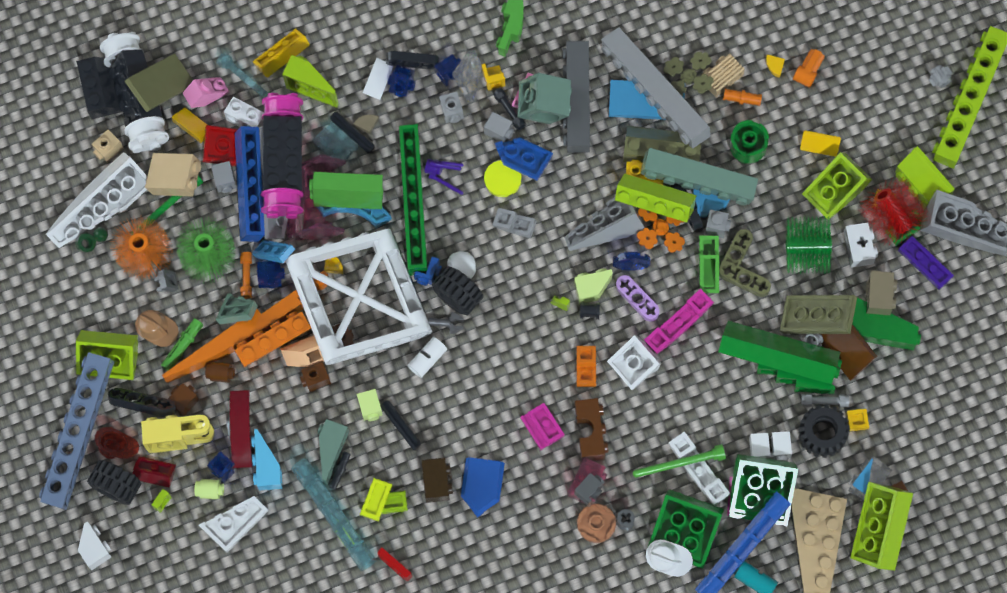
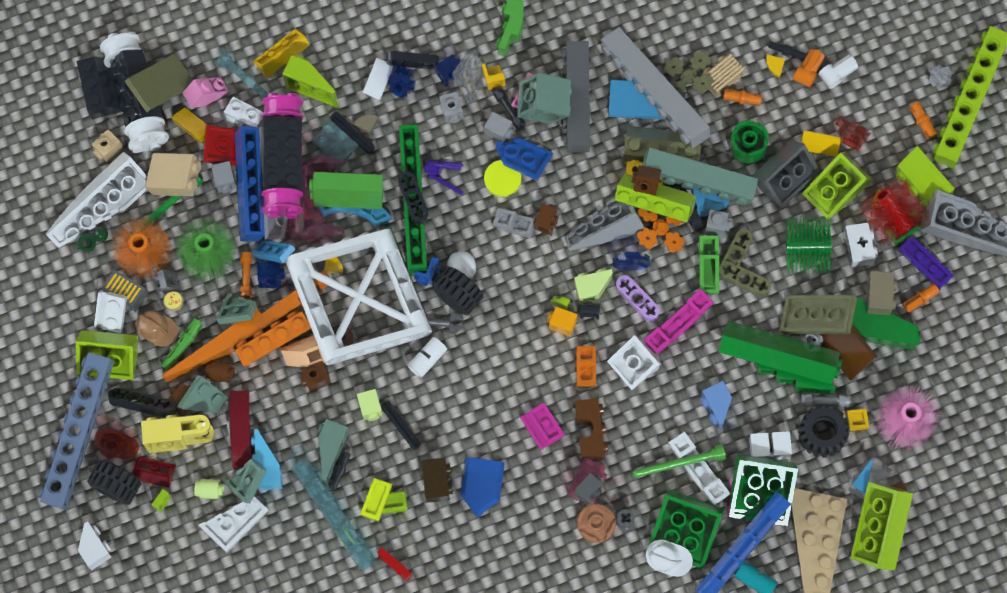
clear blue brick [207,451,235,484] -> none
none -> white plate [94,290,127,334]
none -> dark grey brick [101,270,148,312]
none -> light yellow tile [164,291,184,311]
none -> sand green wing [177,375,227,413]
none -> sand green wing [225,459,267,504]
none -> black beam [398,172,429,224]
none -> reddish brown brick [534,204,559,236]
none -> light orange brick [547,307,578,337]
none -> reddish brown brick [631,165,661,196]
none -> medium blue slope [700,381,732,429]
none -> dark grey slope [752,139,821,209]
none -> black bar [768,41,806,60]
none -> white piece [818,54,858,89]
none -> clear red wing [835,117,871,152]
none -> bright pink piece [874,385,941,451]
none -> orange axle [903,283,940,312]
none -> orange pin [909,101,938,140]

